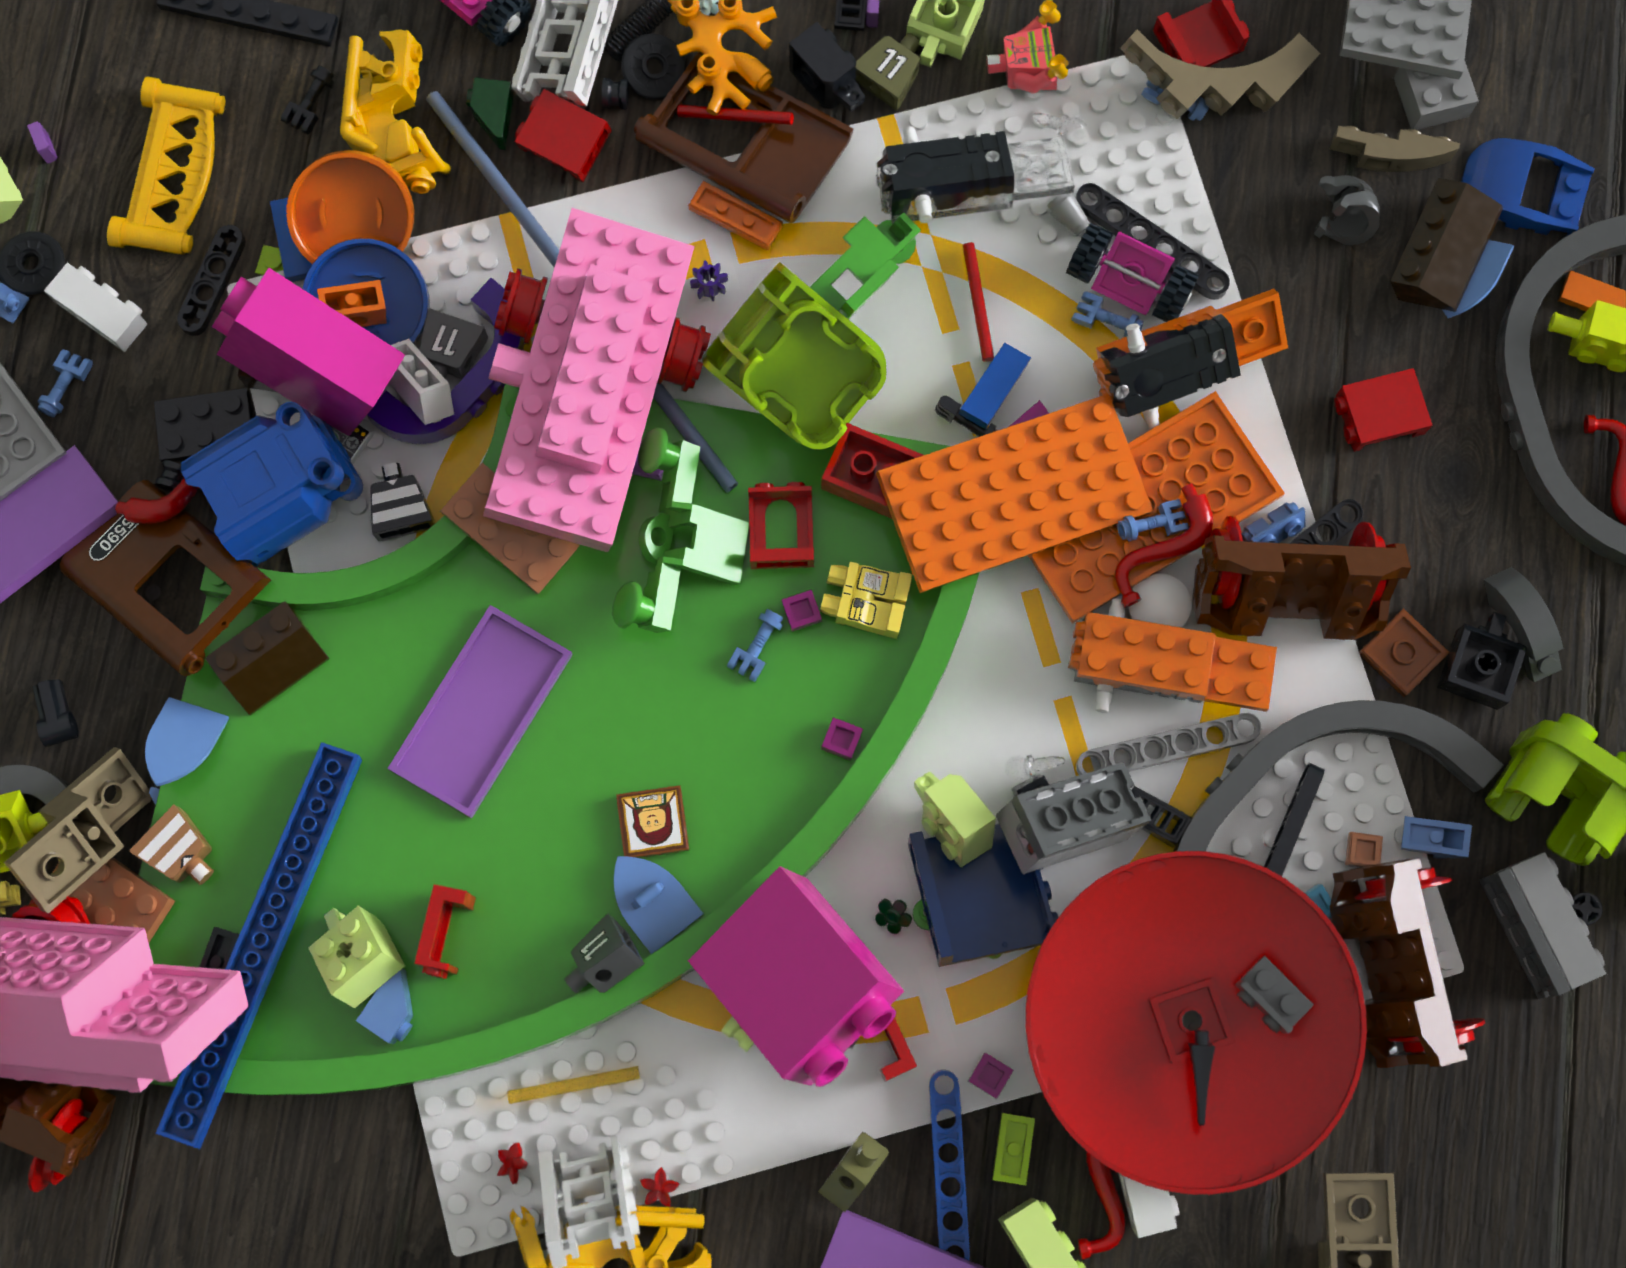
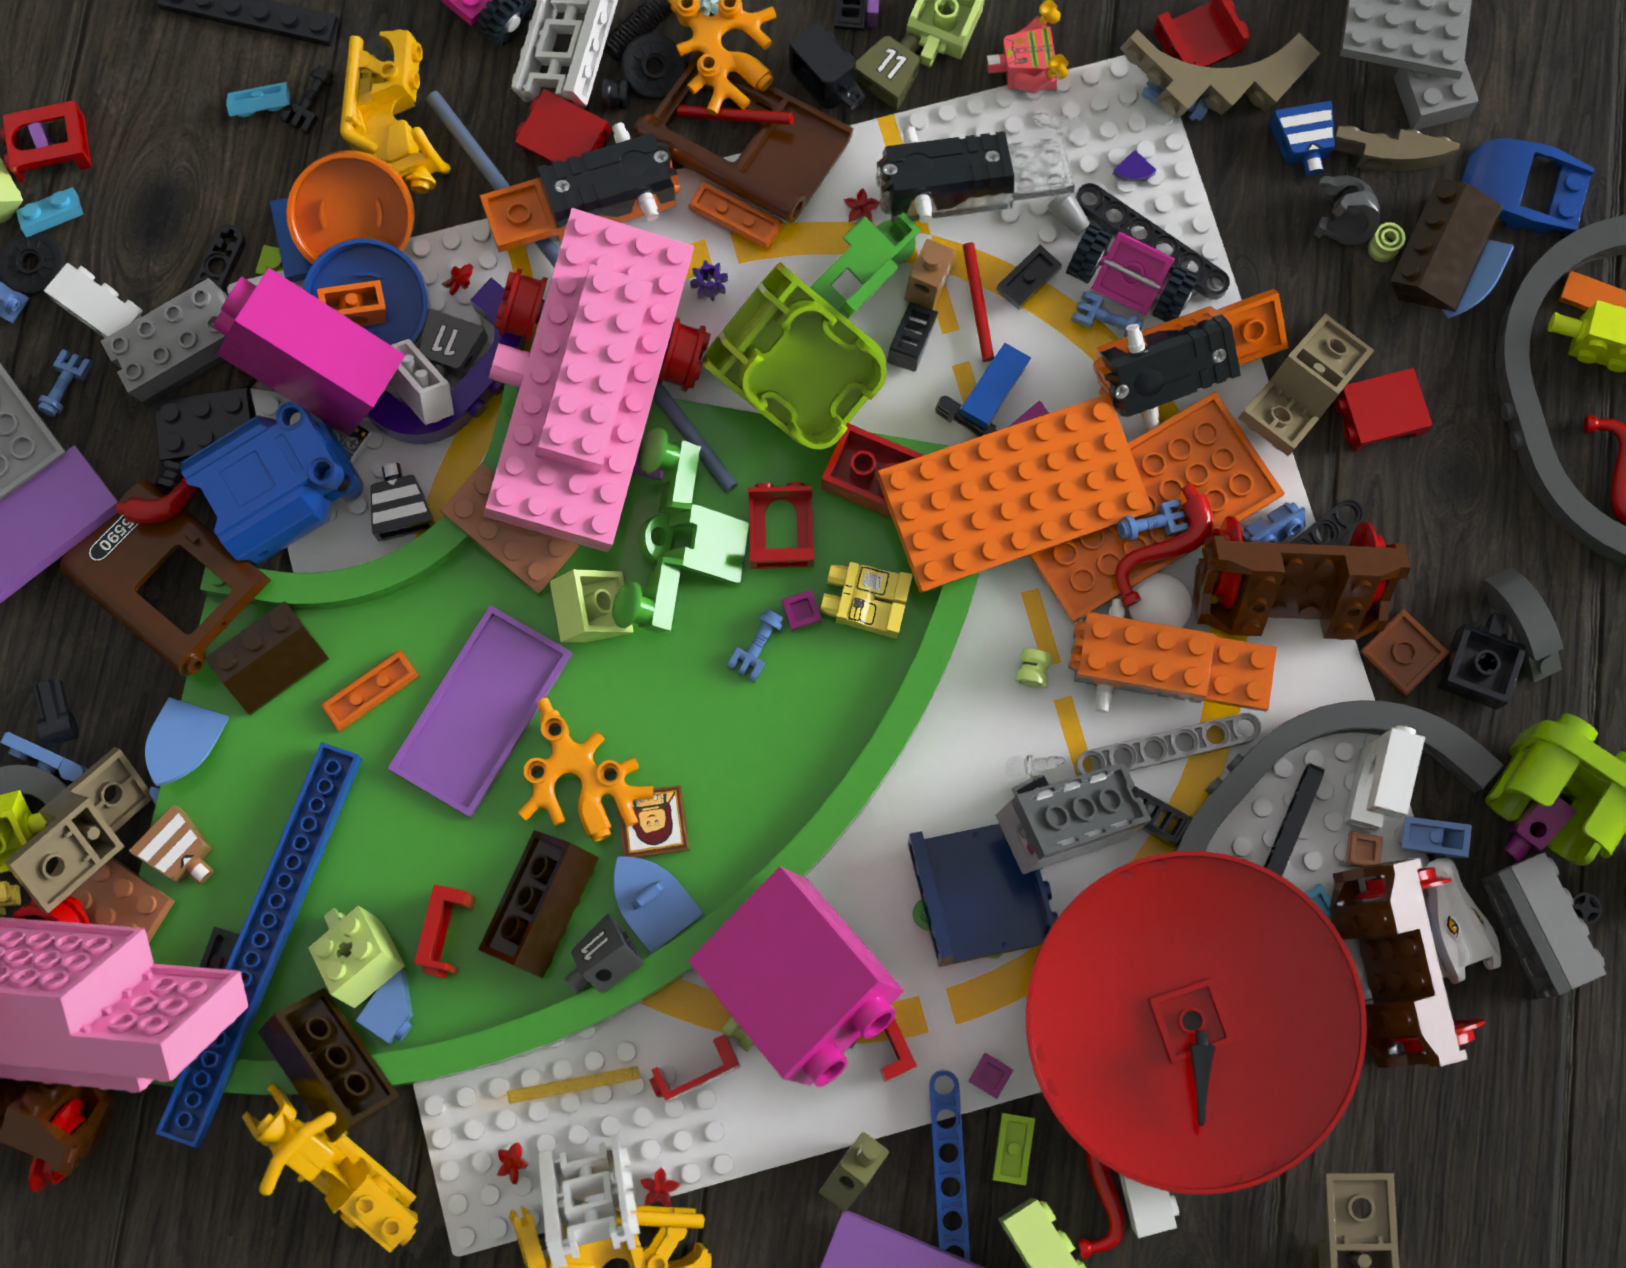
yellow piece [107,76,225,255] -> none
dark green slope [467,78,514,150] -> none
magenta plate [821,717,863,761] -> none
dark green plant [875,899,912,934] -> none
yellowish green hinge [914,772,996,868] -> none
dark grey bracket [1235,956,1314,1034] -> none
none -> red panel [0,100,92,183]
none -> medium blue hinge [0,732,88,783]
none -> medium azure plate [16,187,83,238]
none -> light grey piece [101,278,228,406]
none -> medium azure plate [226,82,290,117]
none -> yellow piece [242,1083,418,1253]
none -> dark brown slope [257,987,400,1143]
none -> orange tile [321,649,420,732]
none -> red plant [442,264,473,296]
none -> dark brown slope [478,830,599,978]
none -> piece [480,123,680,253]
none -> light orange plant [517,698,654,842]
none -> yellowish green slope [550,569,633,643]
none -> red panel [649,1034,741,1101]
none -> red plant [843,188,880,223]
none -> black slope [887,302,938,372]
none -> medium nougat torso [904,239,955,310]
none -> black plate [996,245,1062,310]
none -> yellowish green wheel [1015,648,1053,688]
none -> dark purple tile [1113,150,1157,181]
none -> dark tan bracket [1238,314,1375,456]
none -> blue torso [1269,101,1335,177]
none -> white arch [1343,726,1425,832]
none -> yellowish green wheel [1368,223,1406,262]
none -> white animal [1424,857,1501,984]
none -> magenta torso [1503,796,1577,862]

